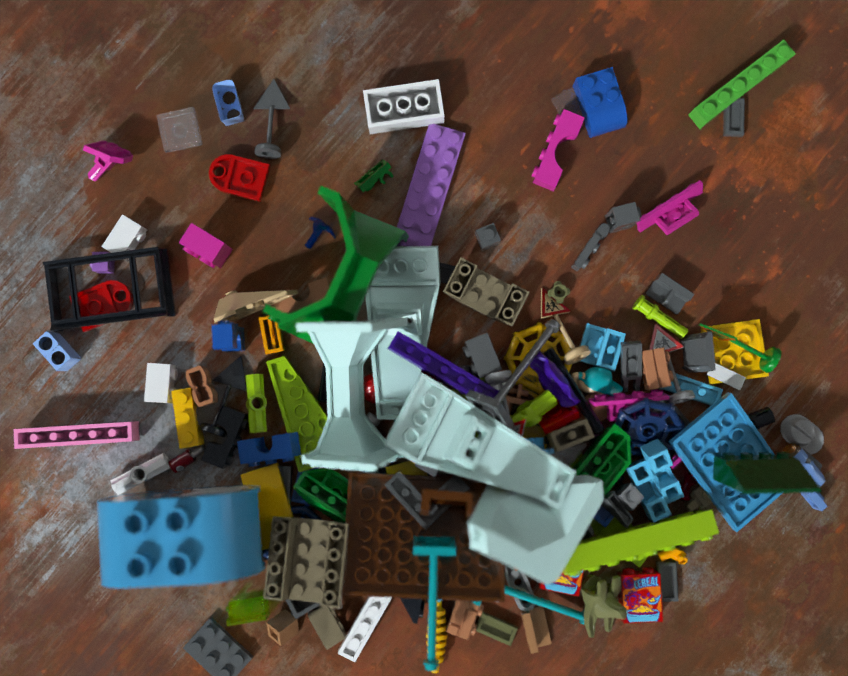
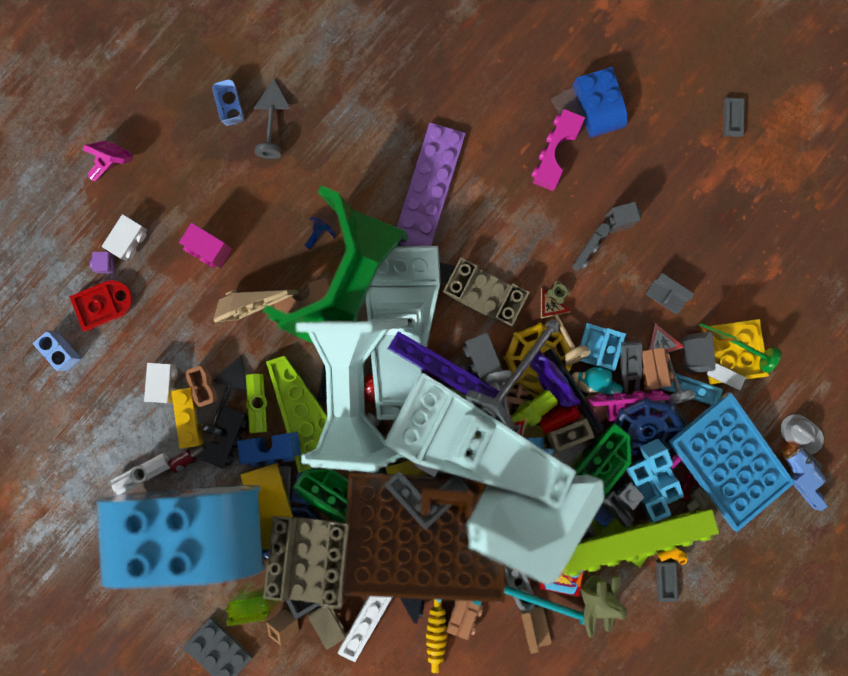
bright pink brick [14,421,140,449] -> none
black piece [43,247,176,332] -> none
clear tile [156,107,203,153] -> none
red plate [209,154,270,202] -> none
blue arch [212,320,245,352] -> none
light orange tile [259,315,285,355] -> none
green plate [354,159,393,193] -> none
white brick [363,79,444,134] -> none
teal tile [413,536,456,671] -> none
dark grey brick [475,223,501,251] -> none
olive tile [476,611,518,646] -> none
brick [617,567,663,623] -> none
lime pin [632,295,688,339] -> none
dark pink bracket [637,180,703,235] -> none
bright green arch [689,40,796,129] -> none
dark green slope [713,452,821,494] -> none
black hinge [747,407,775,430] -> none

